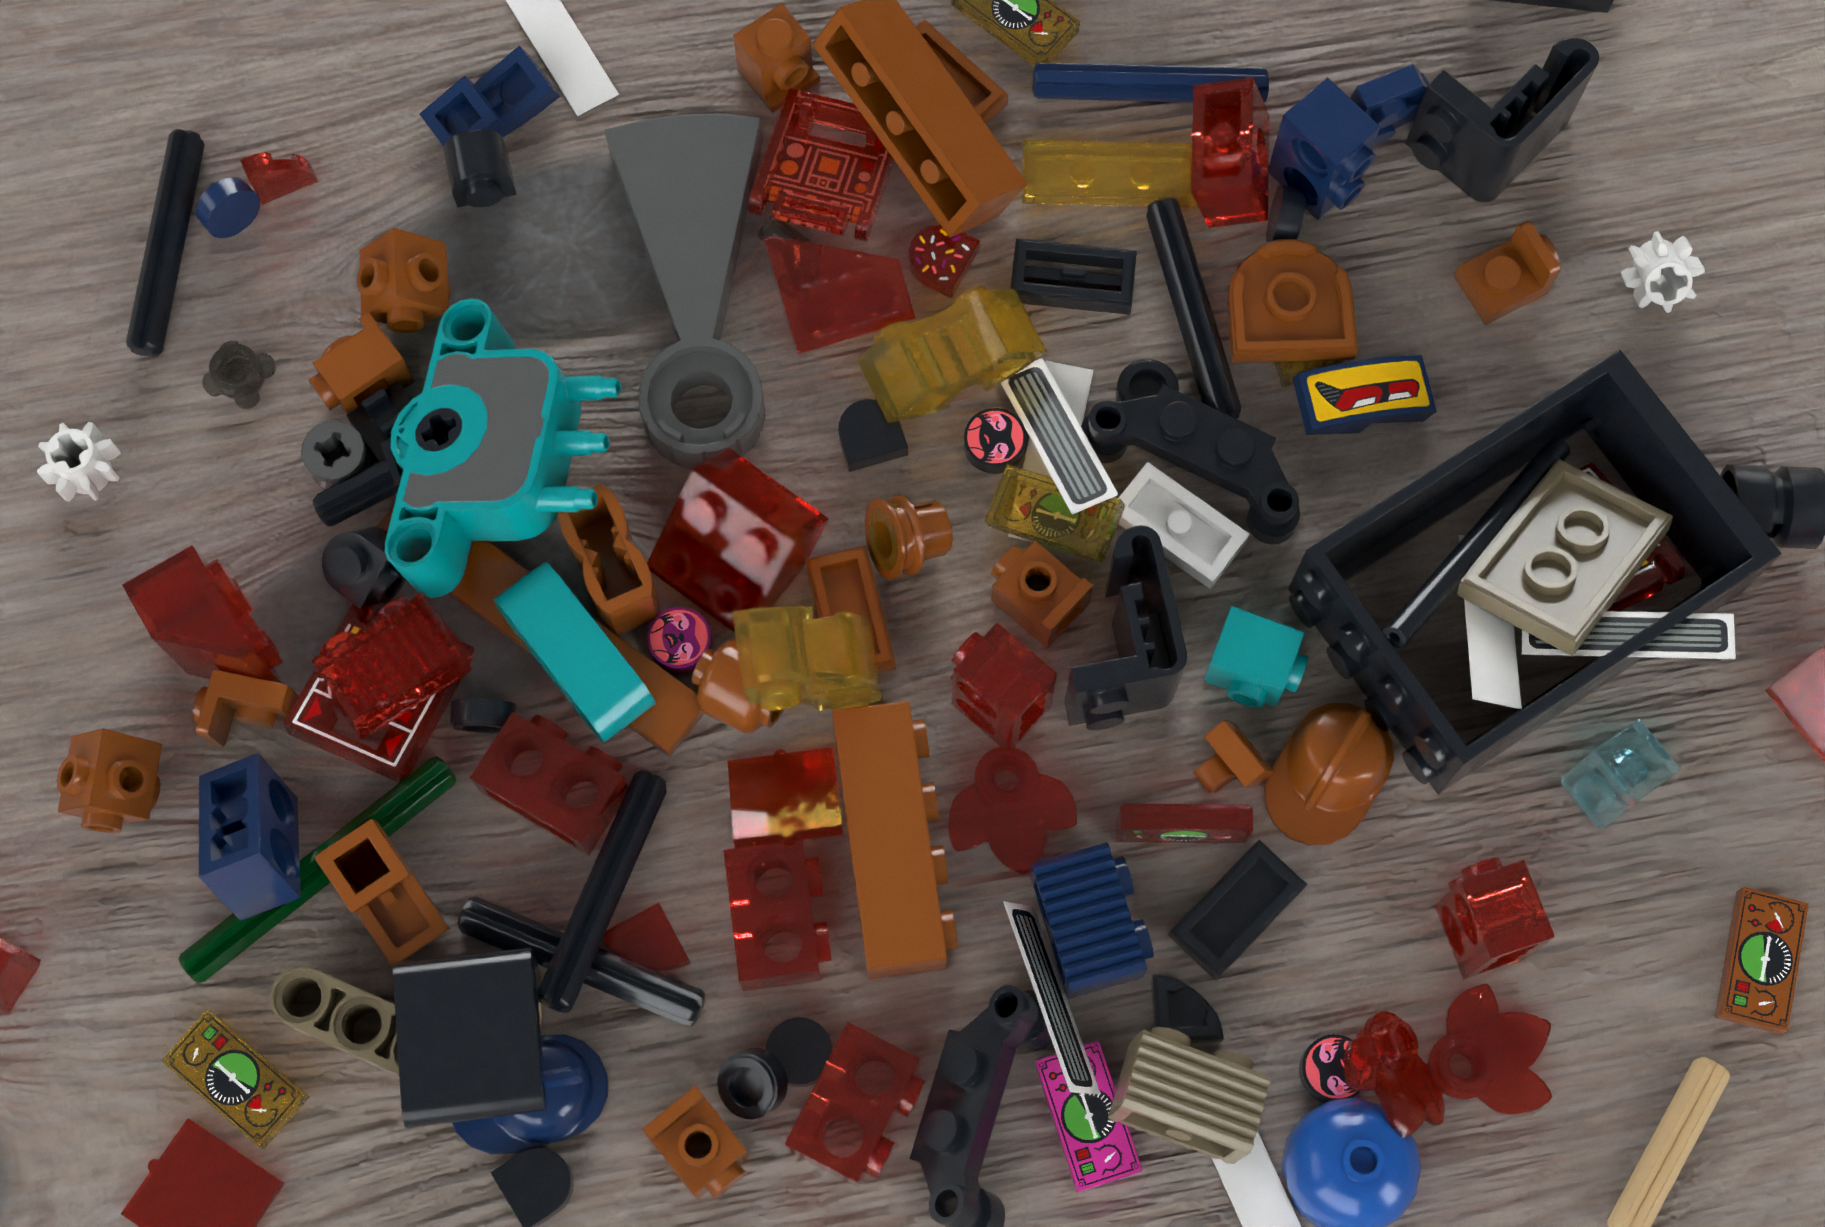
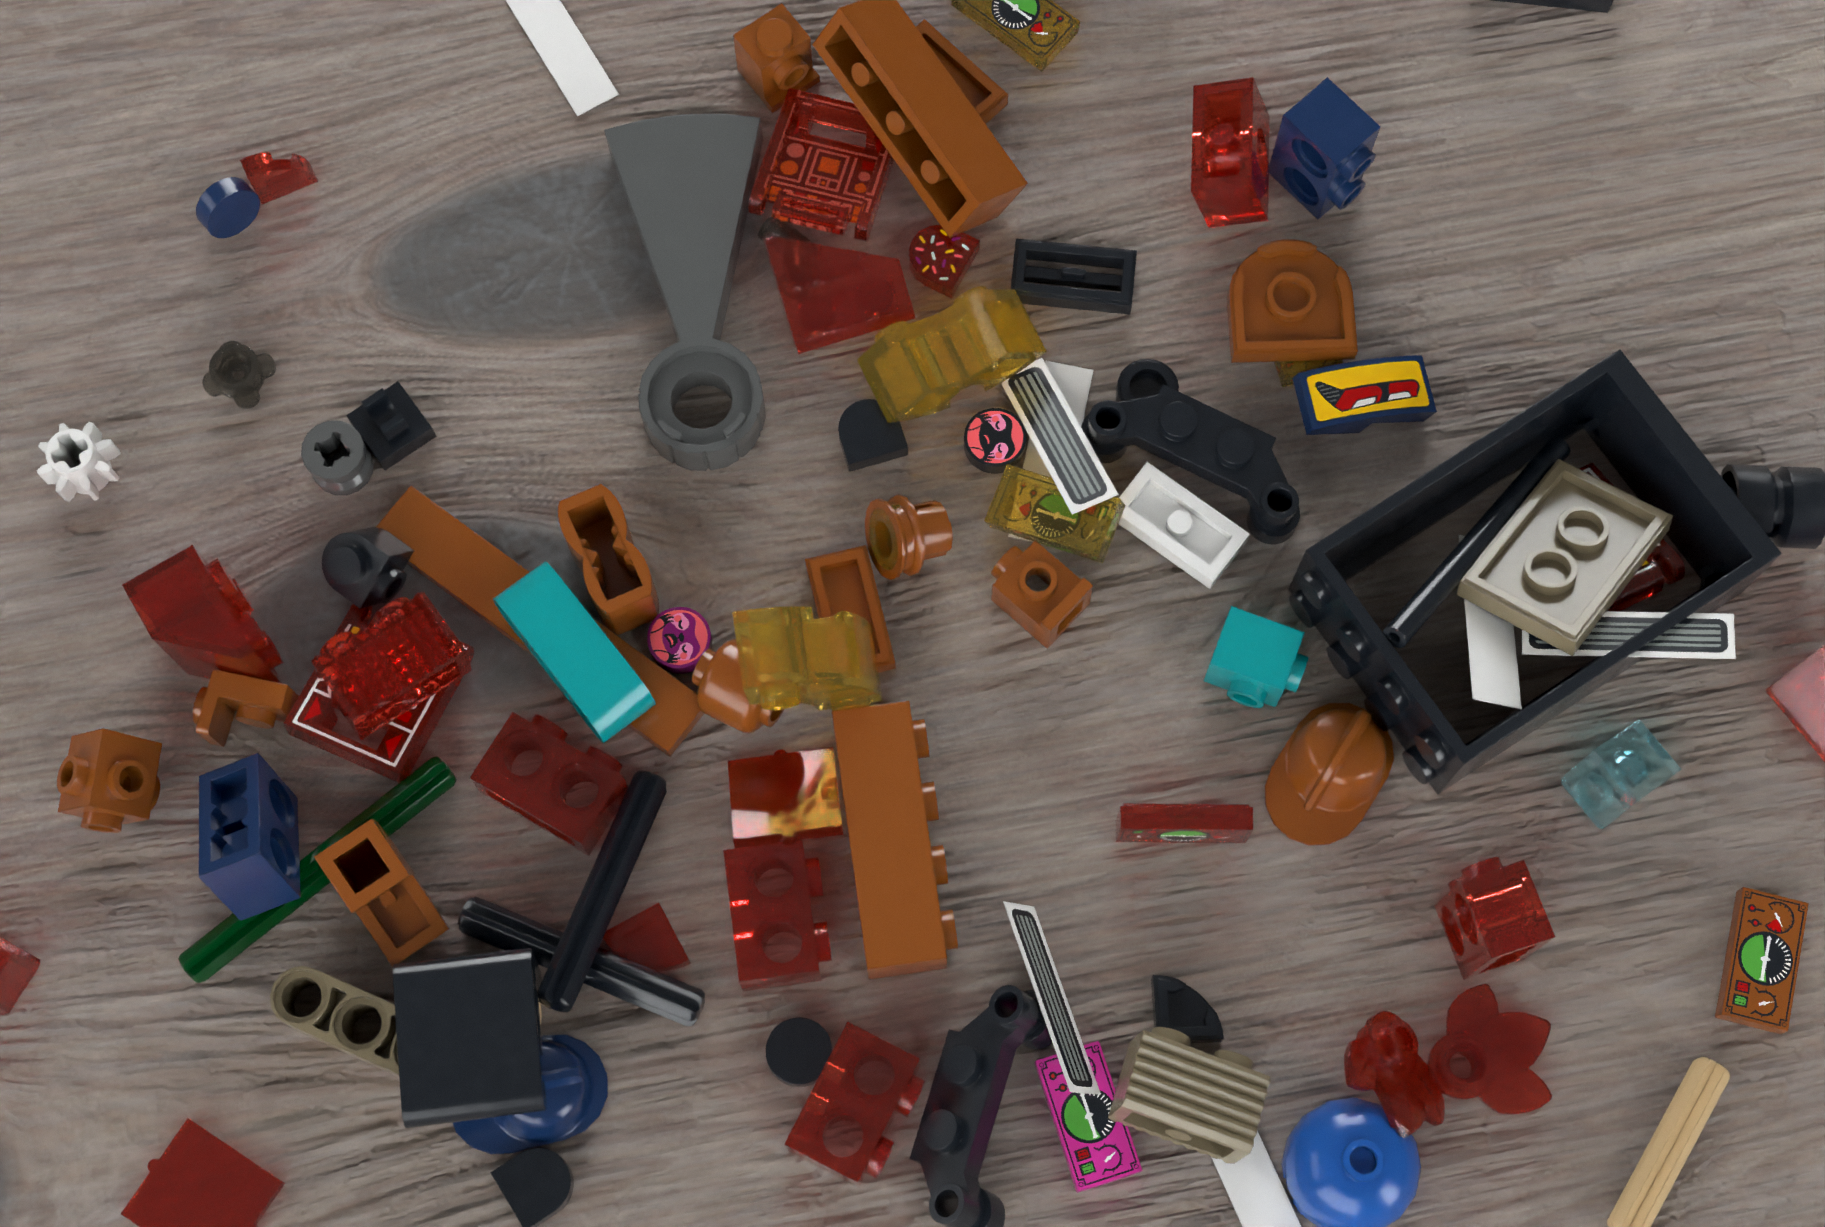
black axle [126,129,205,357] -> none
tile [161,1009,310,1149] -> none
dark orange brick [308,312,415,415] -> none
teal piece [312,298,621,598] -> none
dark orange brick [357,228,451,333] -> none
dark blue slope [419,46,560,146] -> none
black plate [443,129,517,207] -> none
black tile [450,698,516,734] -> none
dark orange brick [642,1085,751,1199] -> none
clear red slope [647,448,829,639] -> none
black tile [717,1048,788,1120] -> none
clear red plate [948,746,1077,875] -> none
clear red brick [951,623,1057,753] -> none
clear yellow tile [1022,140,1204,208] -> none
dark blue brick [1029,842,1154,999] -> none
dark blue axle [1032,63,1269,104] -> none
black piece [1064,525,1187,730] -> none
black axle [1146,197,1242,419] -> none
black tile [1168,840,1308,981] -> none
dark orange tile [1193,720,1275,793] -> none
black tile [1266,184,1306,243] -> none
tile [1299,1034,1369,1103] -> none
dark blue wing [1350,64,1430,147] -> none
black piece [1405,38,1599,202] -> none
dark orange bracket [1453,220,1561,326] -> none
white gear [1621,231,1705,313] -> none

